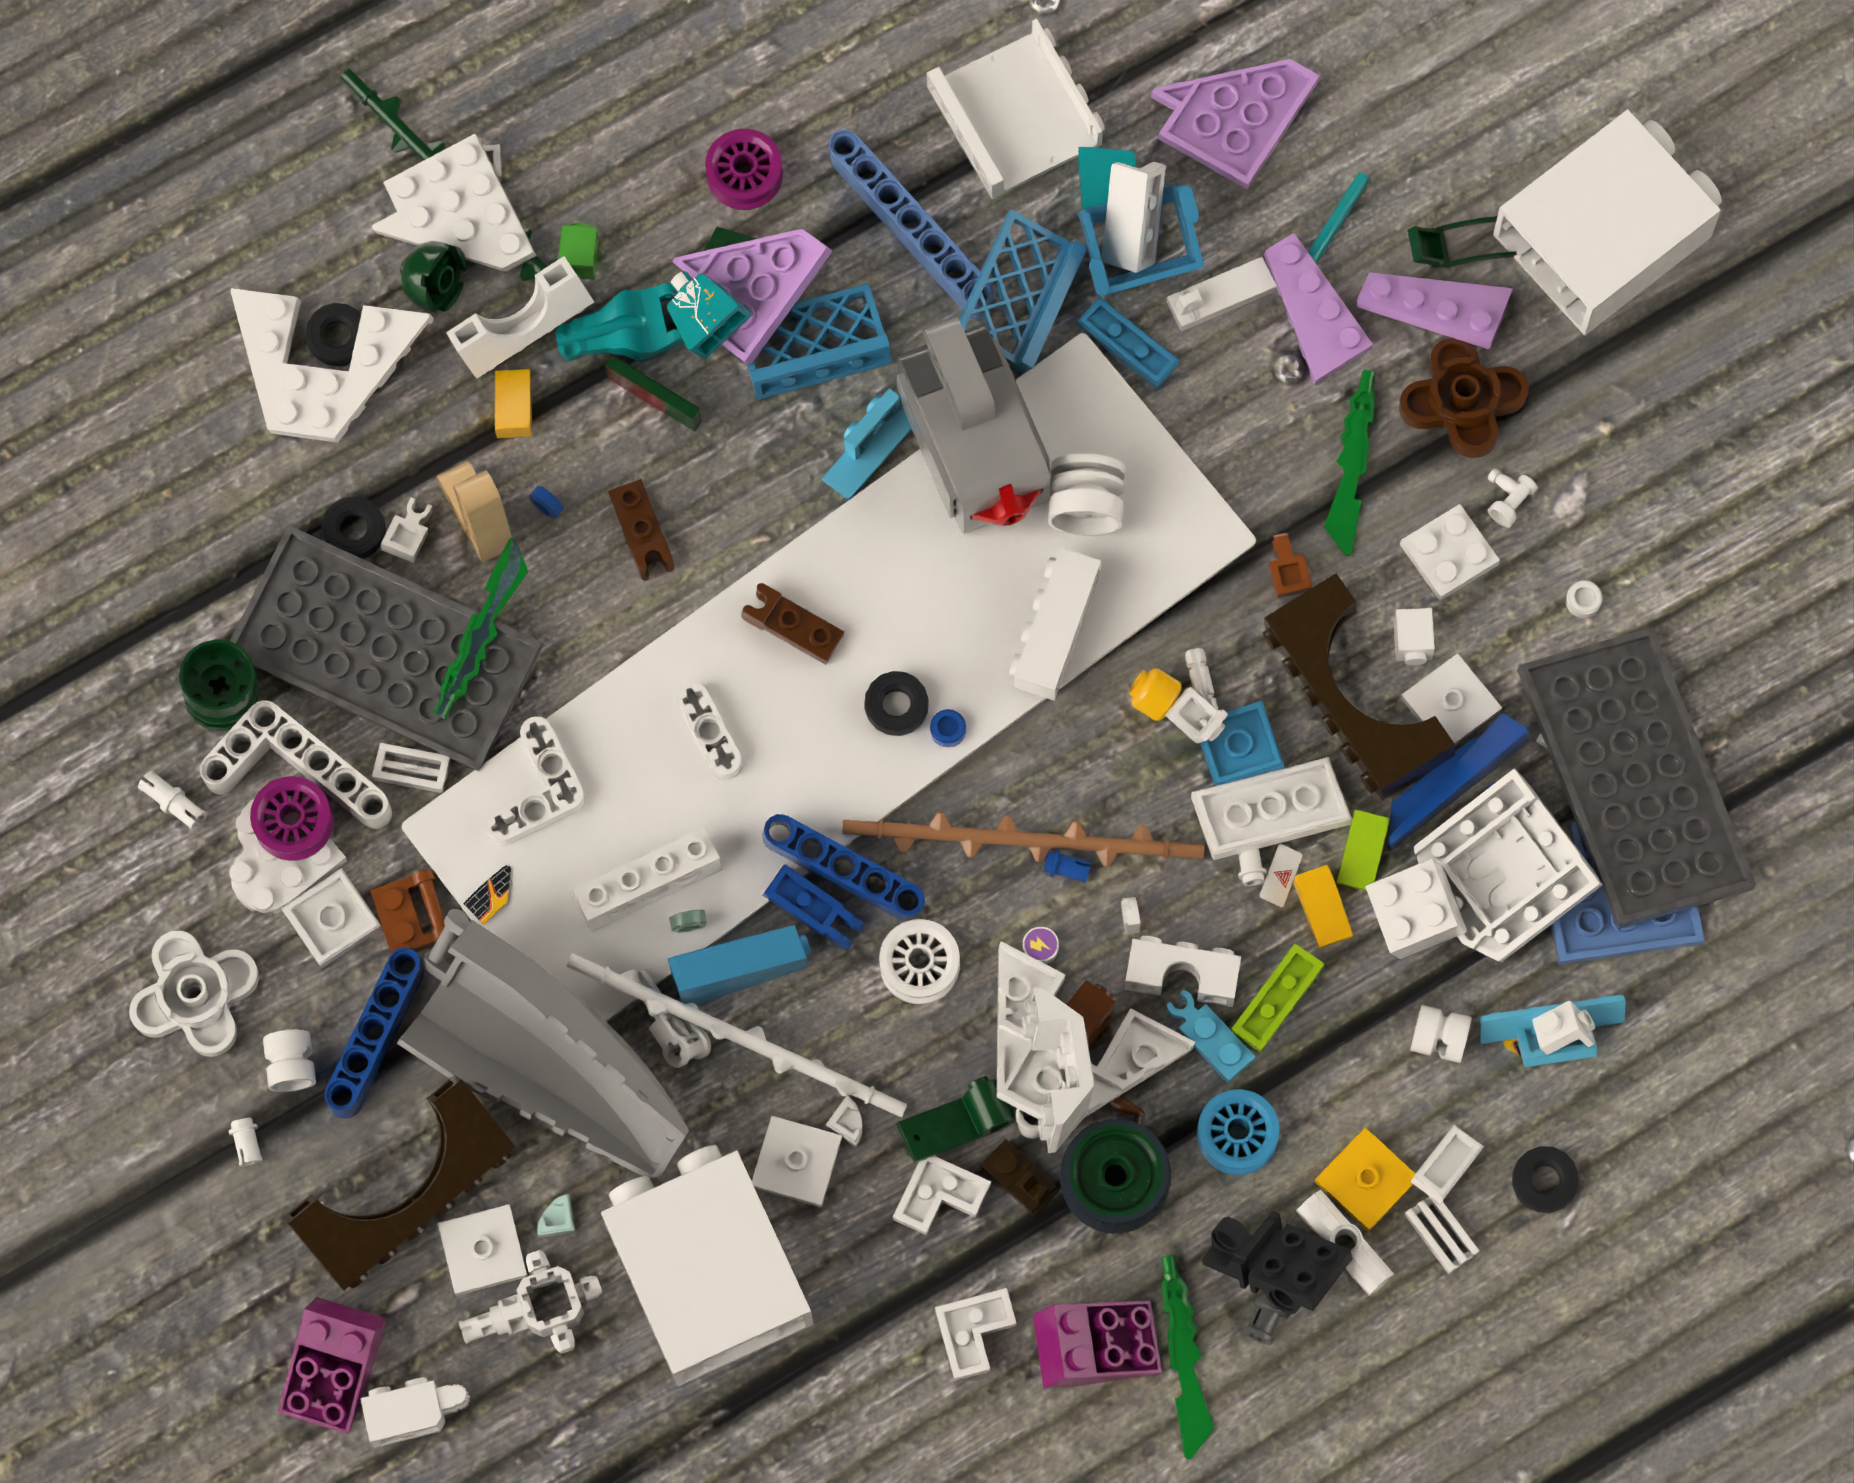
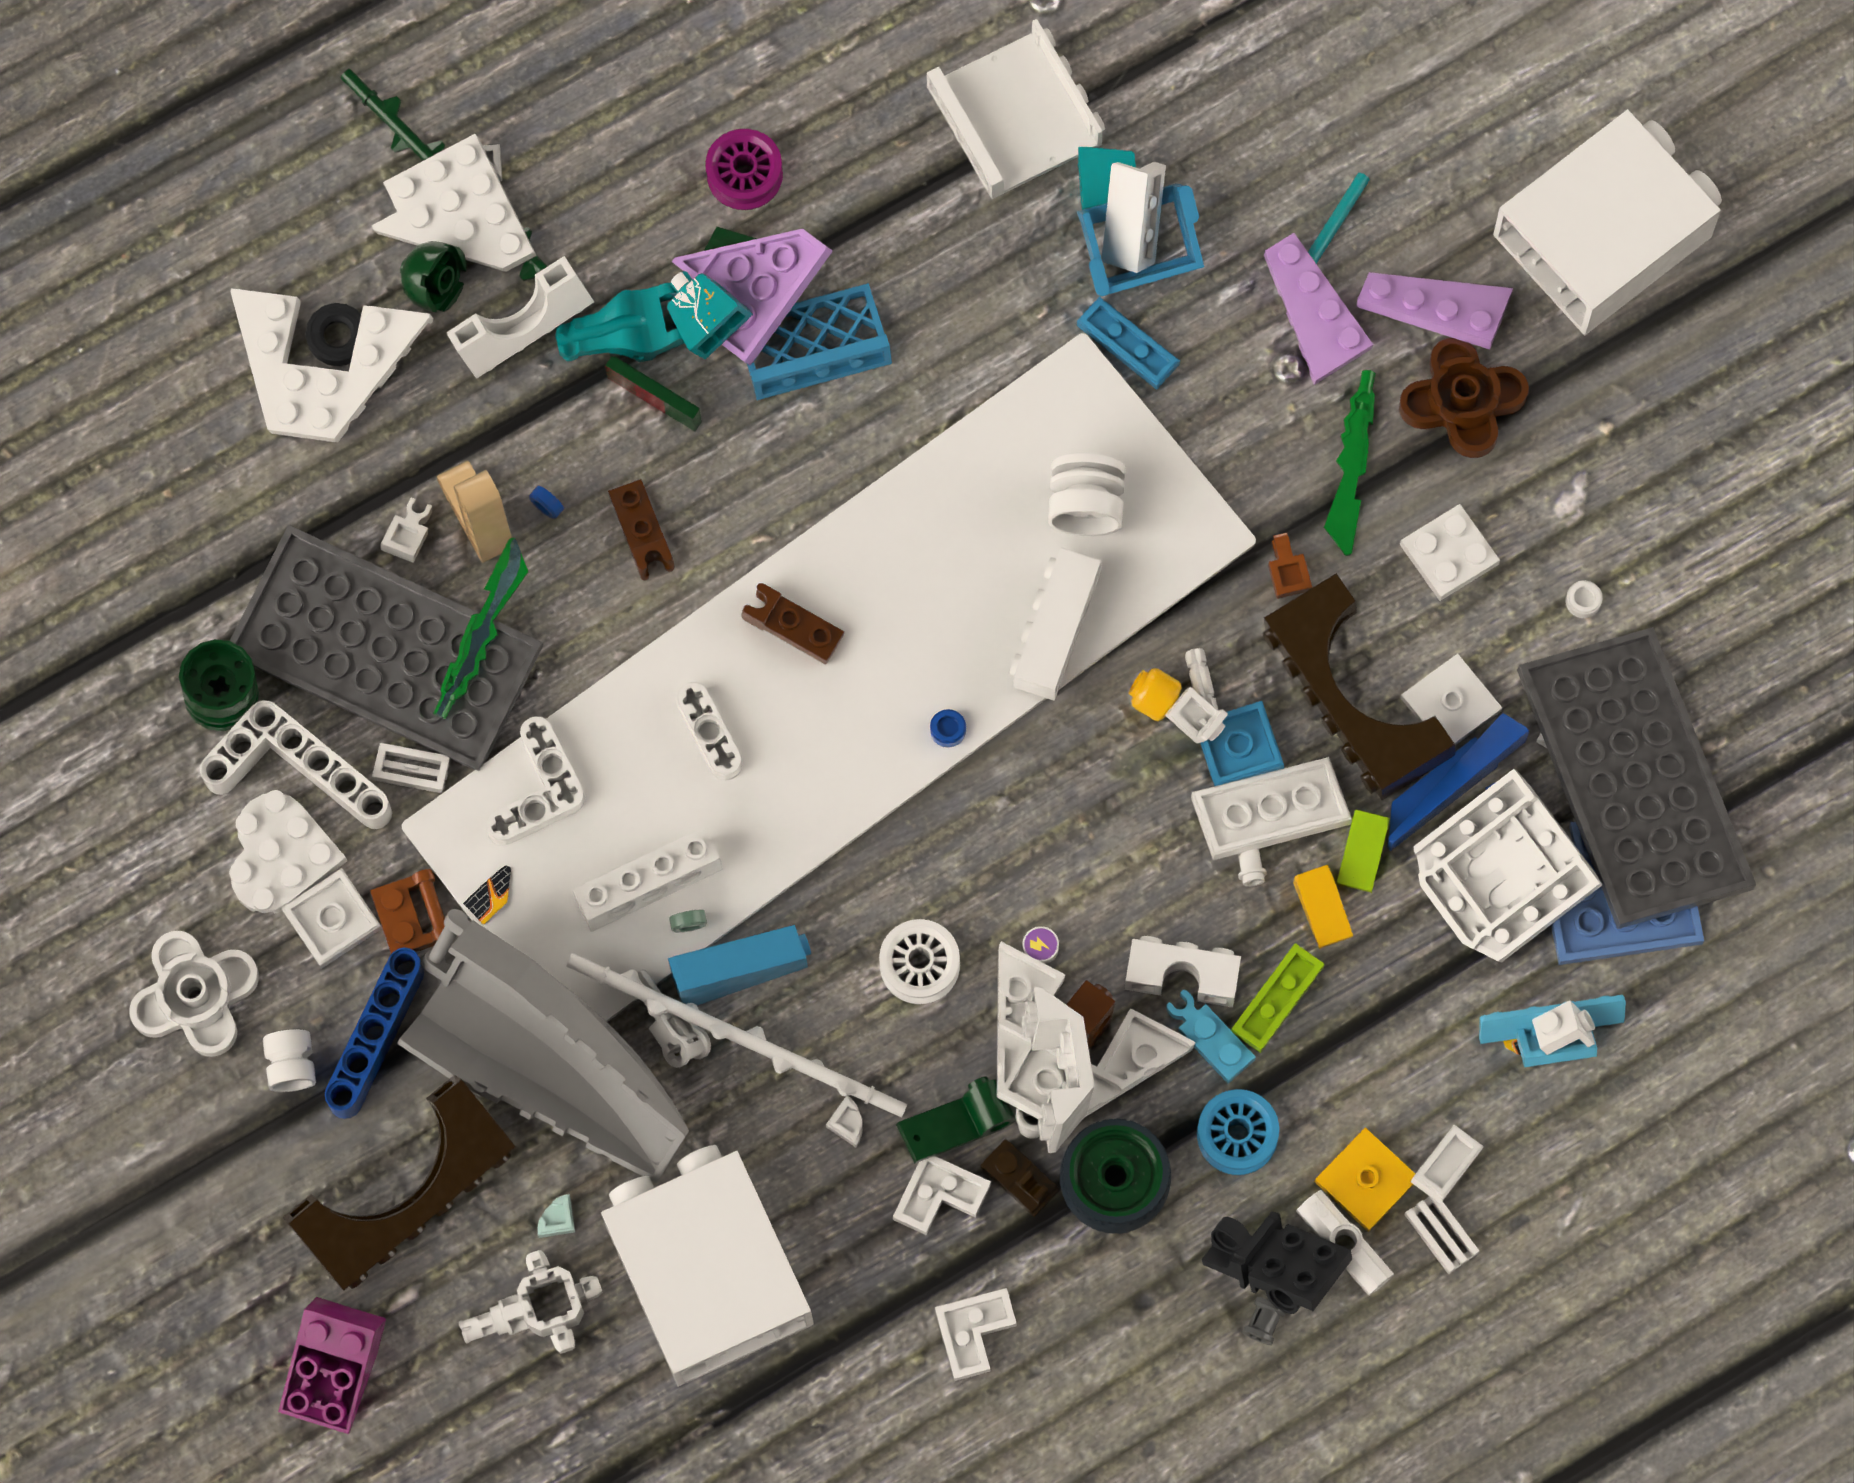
white pin [138,770,207,831] -> none
white pin [229,1118,263,1167] -> none
magenta wheel [250,776,334,861] -> none
black tyre [321,496,386,559] -> none
white hinge [360,1378,470,1448] -> none
white plate [438,1204,528,1296] -> none
yellow slope [495,369,532,438] -> none
bright green brick [558,222,599,280] -> none
white plate [752,1116,843,1208] -> none
blue beam [762,814,925,921] -> none
blue hinge [762,864,865,951] -> none
medium azure bracket [822,389,912,500] -> none
medium blue beam [829,130,994,320] -> none
medium nougat plant [842,812,1205,867] -> none
black tyre [864,671,929,736] -> none
light grey piece [896,317,1050,534] -> none
dark azure fence [959,209,1088,375] -> none
magenta slope [1033,1300,1162,1388] -> none
blue pin [1043,849,1091,883] -> none
reddish brown piece [1107,1096,1146,1125] -> none
white tile [1121,897,1140,934] -> none
lavender wing [1151,59,1320,190] -> none
green sword [1161,1255,1214,1460] -> none
white hinge [1166,257,1277,332] -> none
white sticker [1259,844,1303,907] -> none
white brick [1365,859,1467,959] -> none
white brick [1393,608,1435,665] -> none
dark green piece [1407,216,1517,268] -> none
white wheel [1410,1004,1472,1063] -> none
white piece [1488,468,1538,528] -> none
black tyre [1512,1146,1579,1213] -> none

